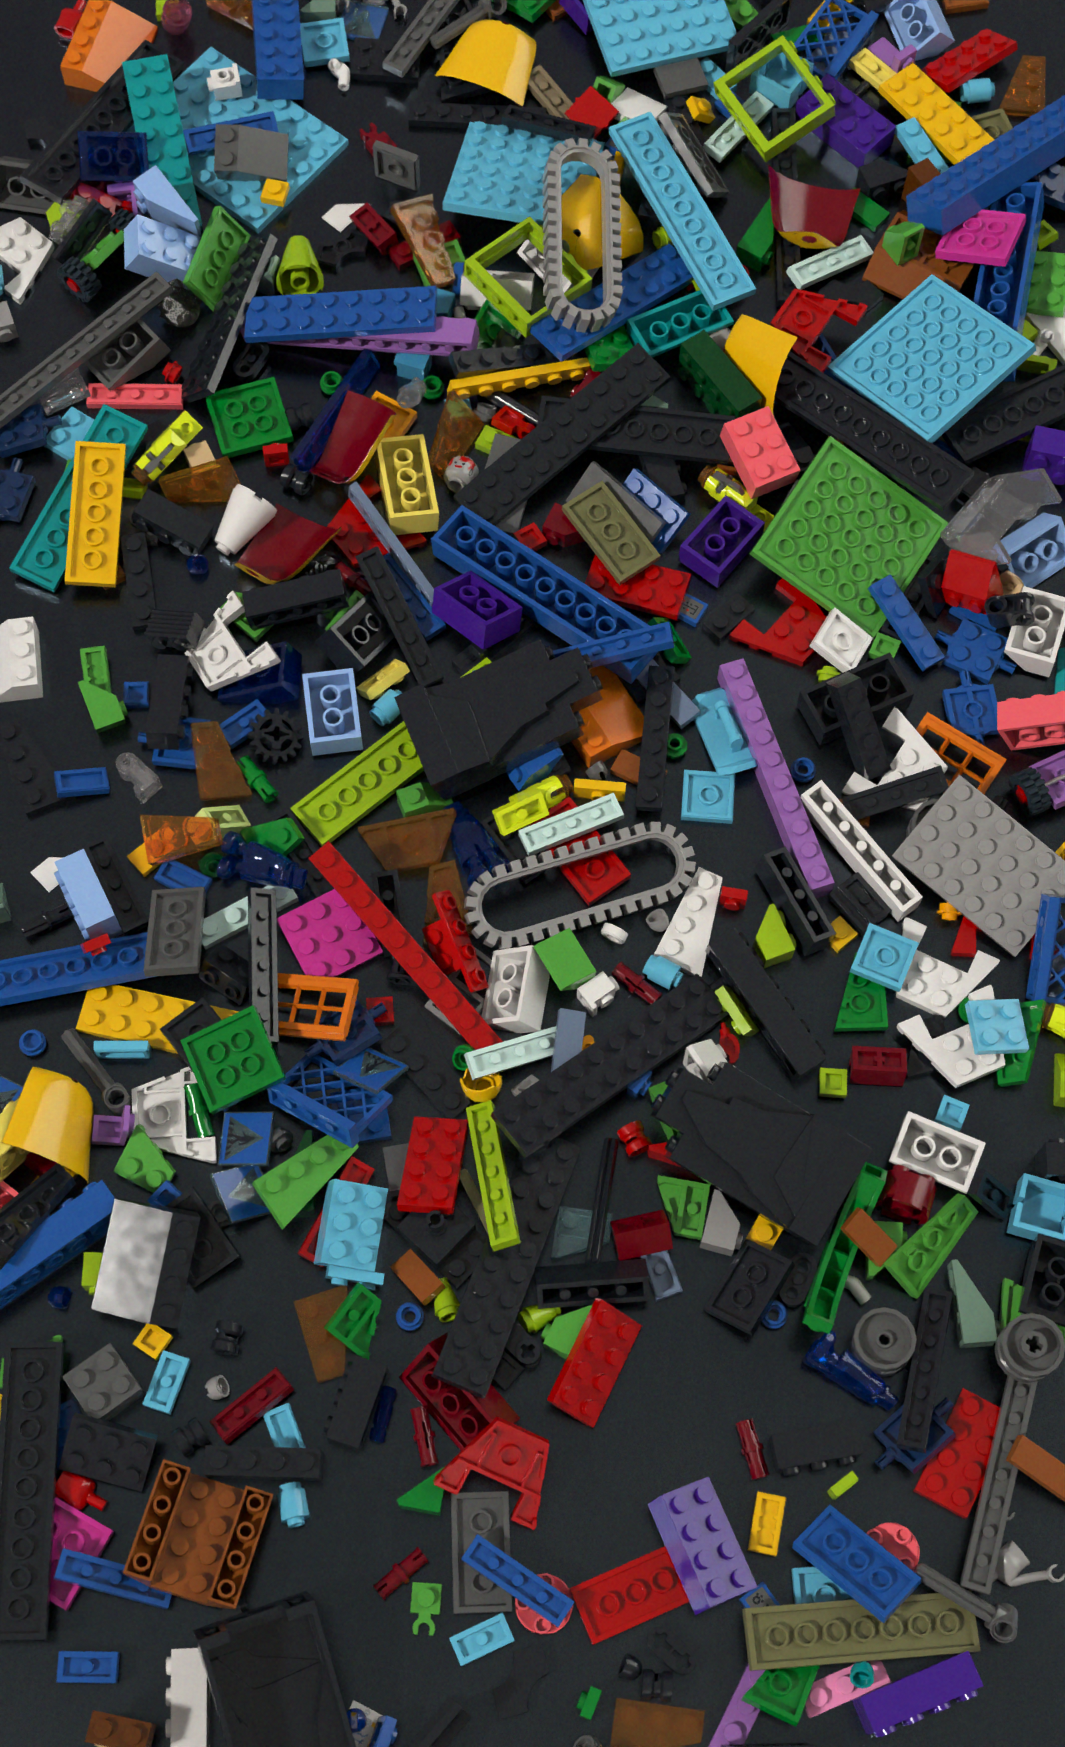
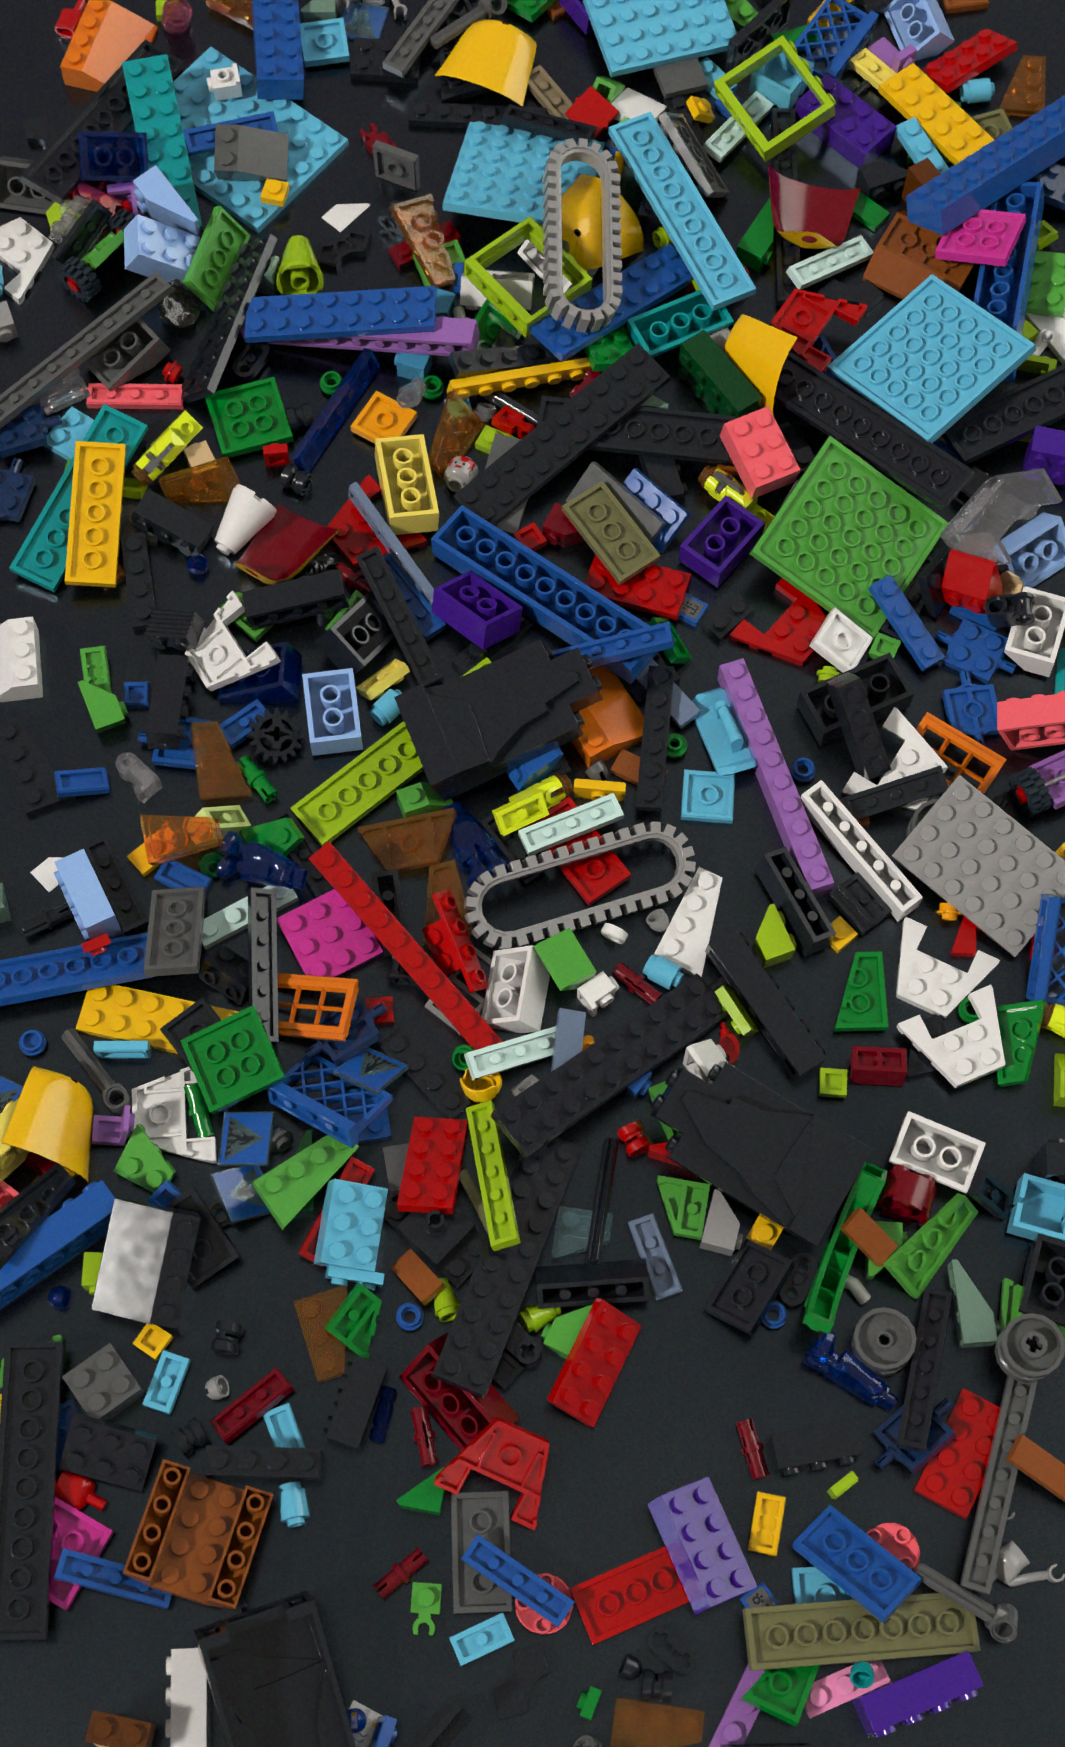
blue plate [56,1651,120,1684] -> none
dark red piece [310,390,396,484] -> none
white arm [328,58,350,91] -> none
dark red hinge [349,202,399,256] -> none
dark red hinge [610,1209,673,1261] -> none
red plate [719,886,748,910] -> none
medium azure plate [850,923,919,992] -> none
bright green slope [882,221,925,266] -> none
medium azure plate [934,1095,970,1132] -> none
medium azure plate [965,999,1029,1055] -> none

